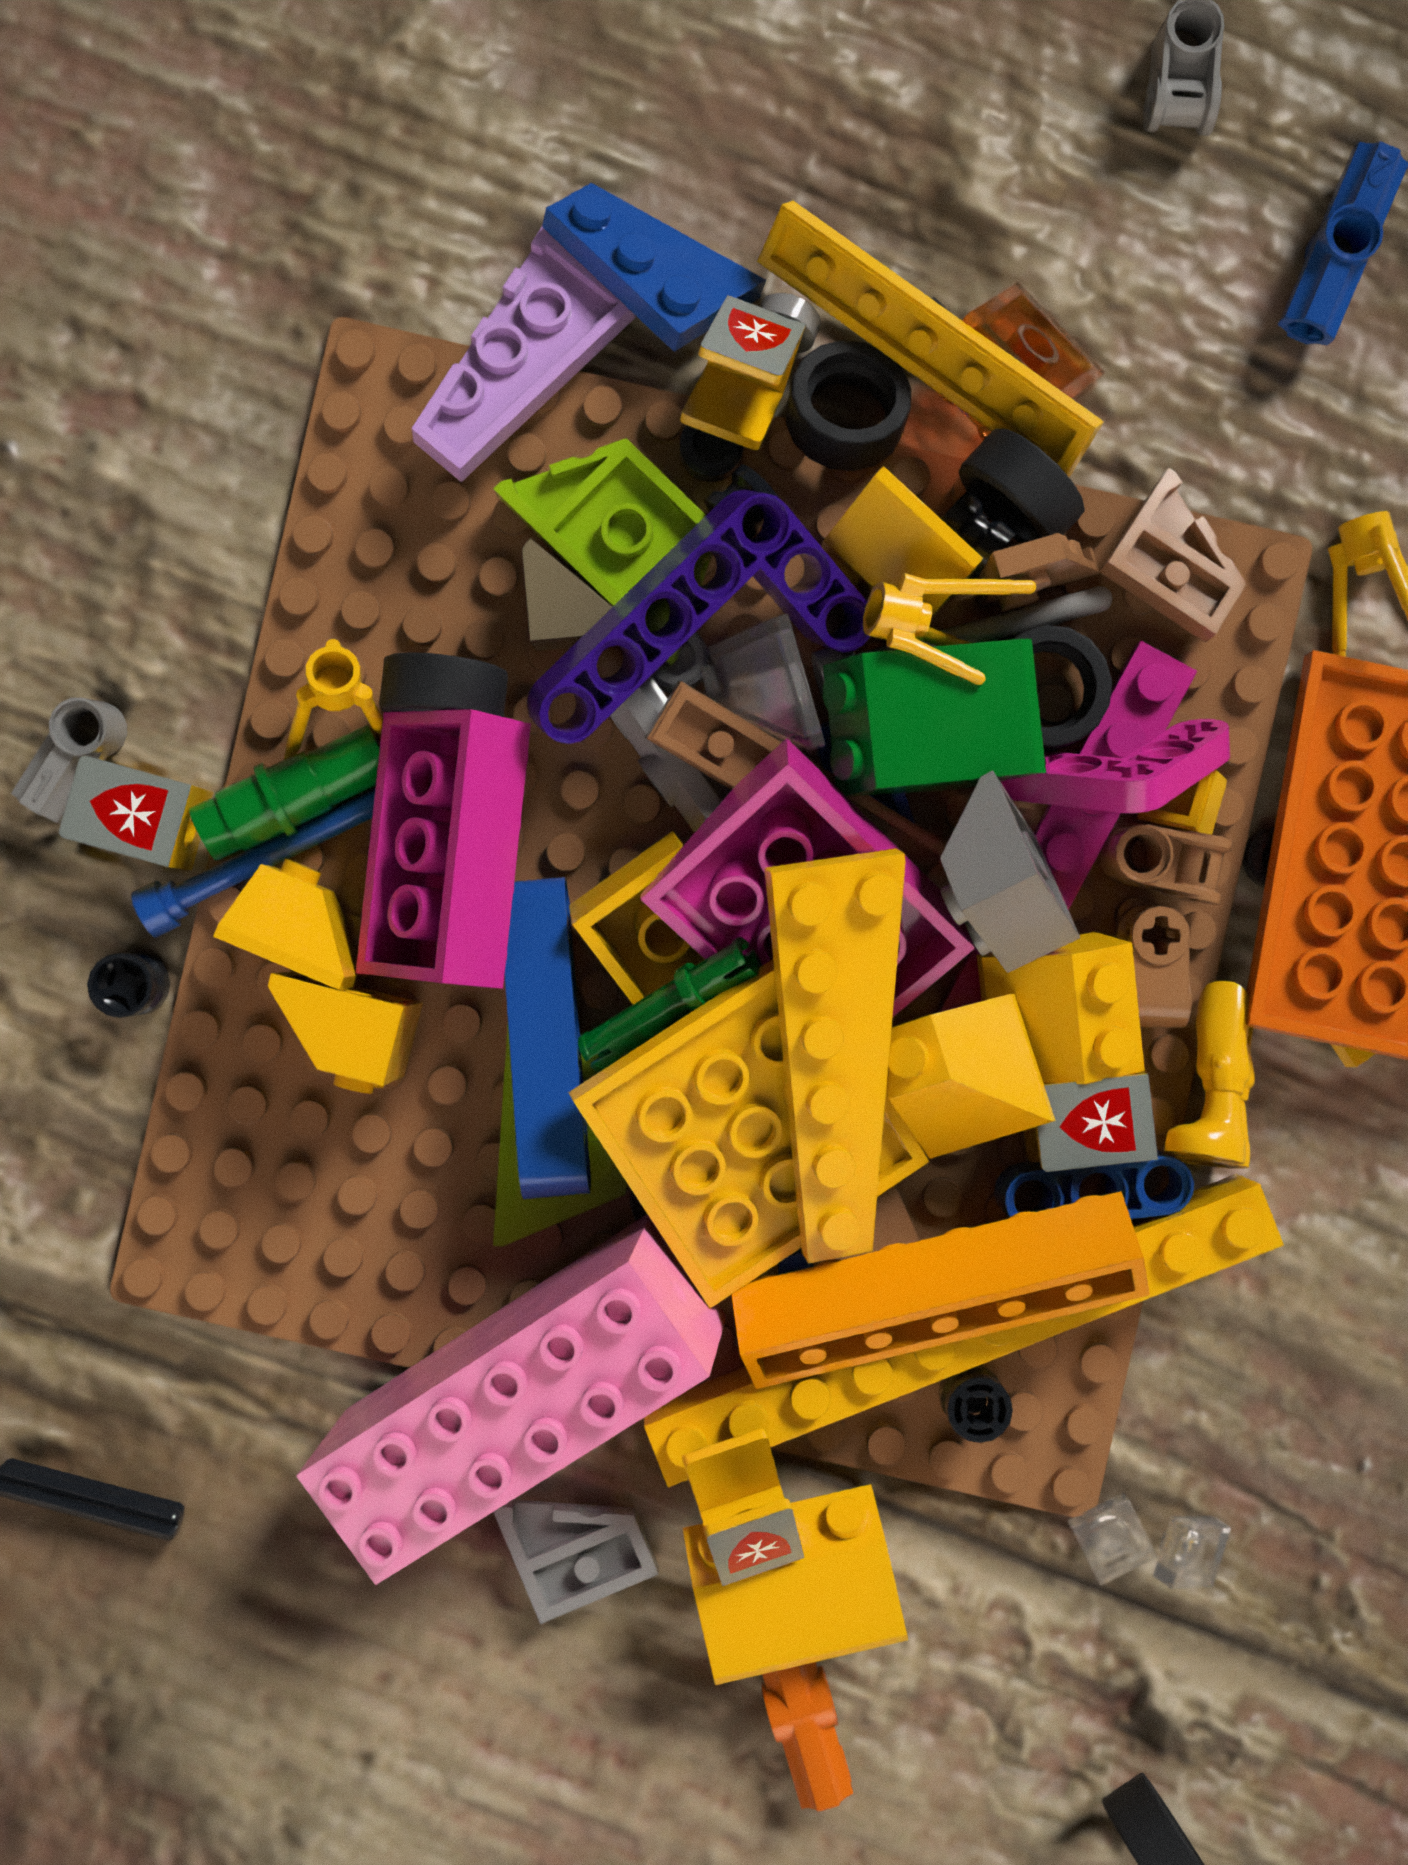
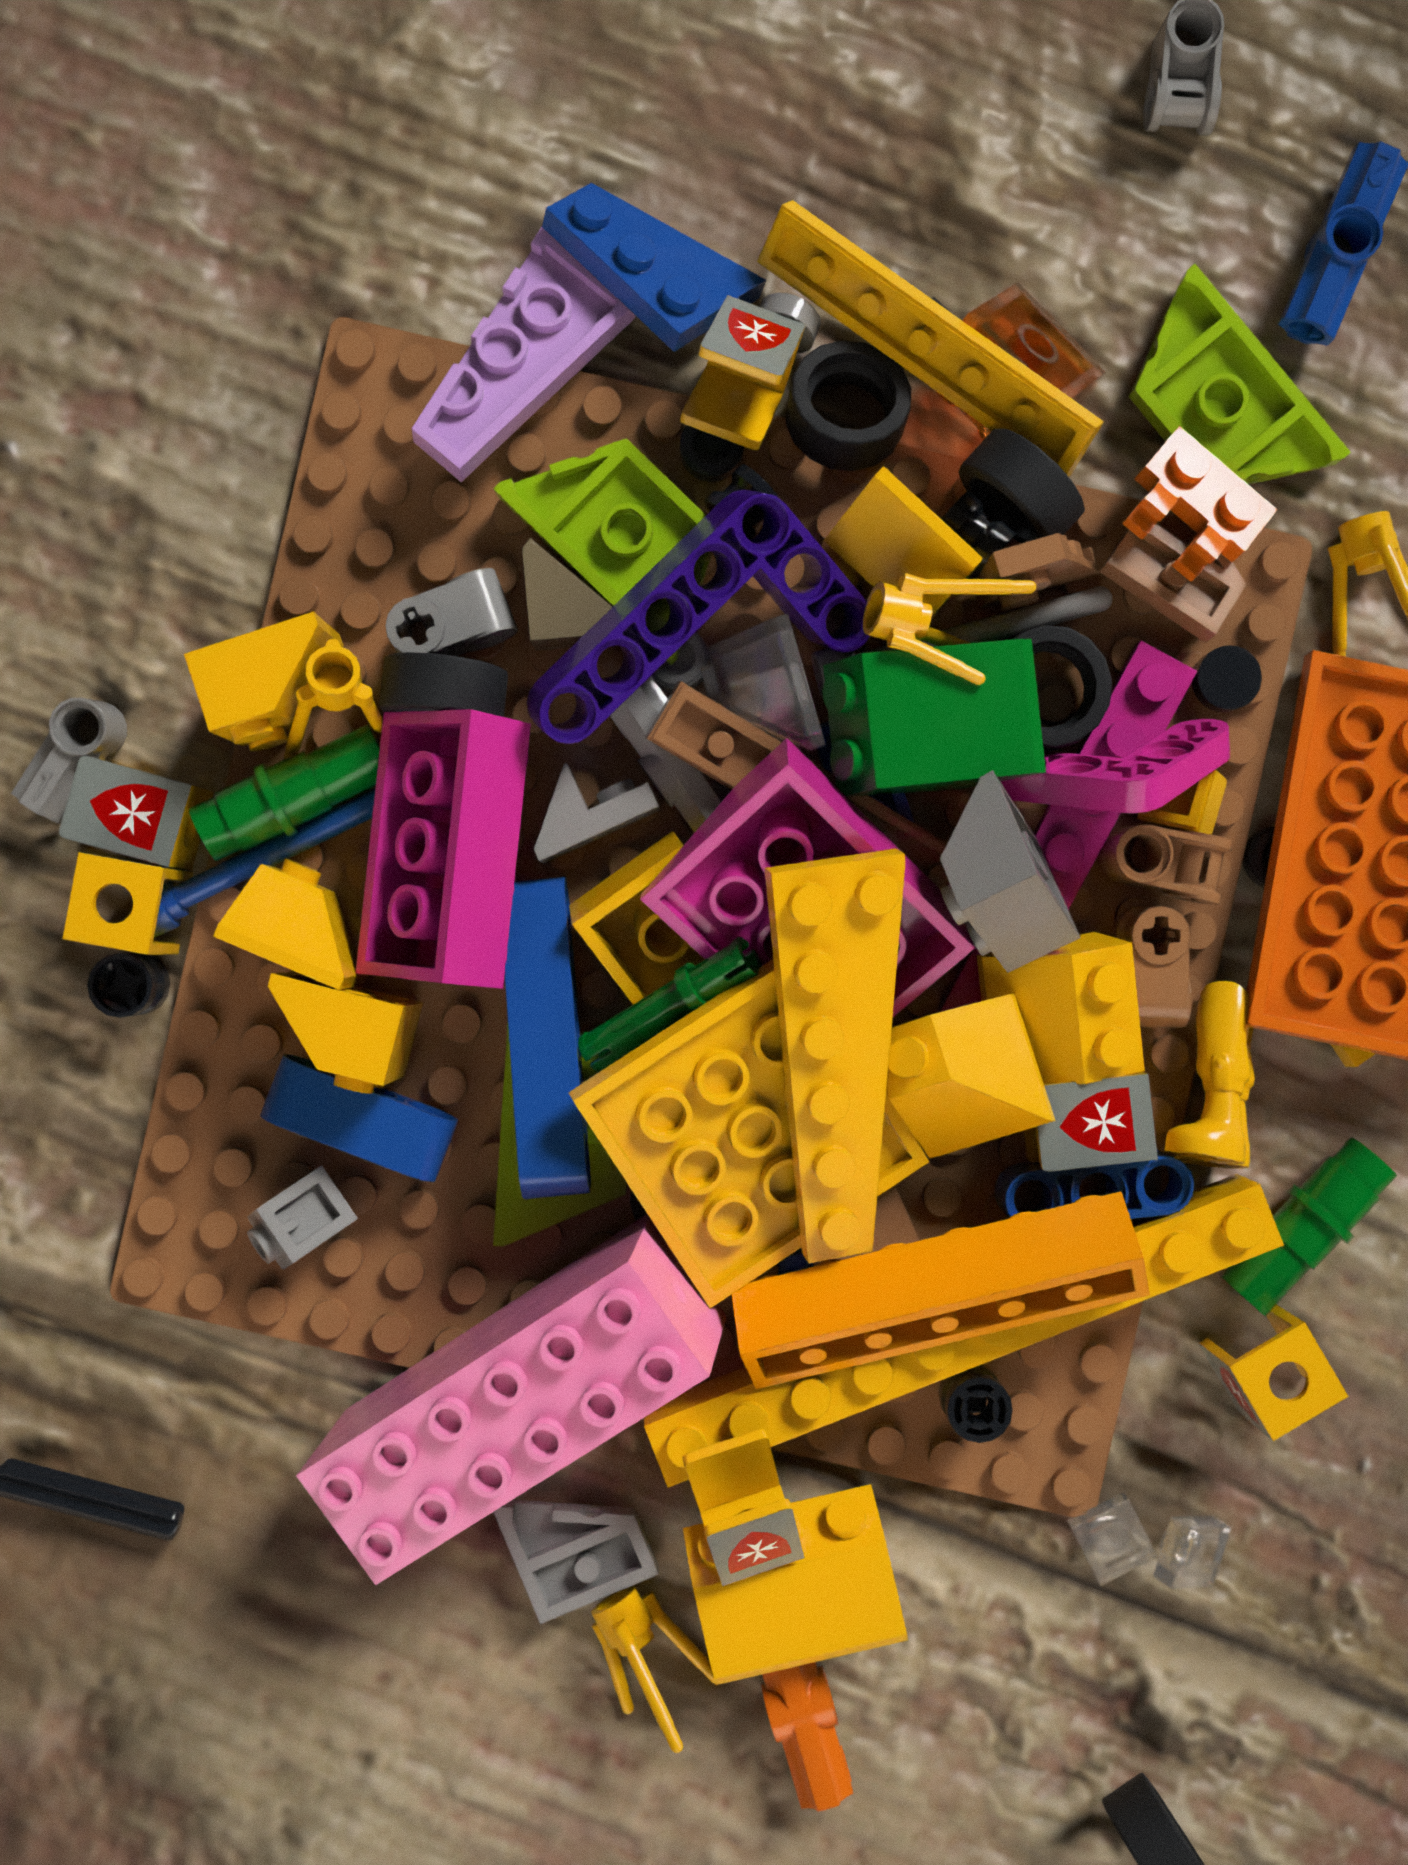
none -> yellow piece [62,852,194,955]
none -> yellow slope [184,611,344,752]
none -> light grey bracket [247,1165,358,1270]
none -> blue beam [260,1054,458,1182]
none -> light grey piece [385,568,518,656]
none -> light grey slope [534,763,660,864]
none -> yellow plant [591,1585,715,1753]
none -> plate [1122,426,1277,582]
none -> lime wing [1129,264,1351,485]
none -> black tile [1192,645,1262,712]
none -> yellow piece [1199,1305,1349,1441]
none -> green piece [1220,1137,1397,1317]

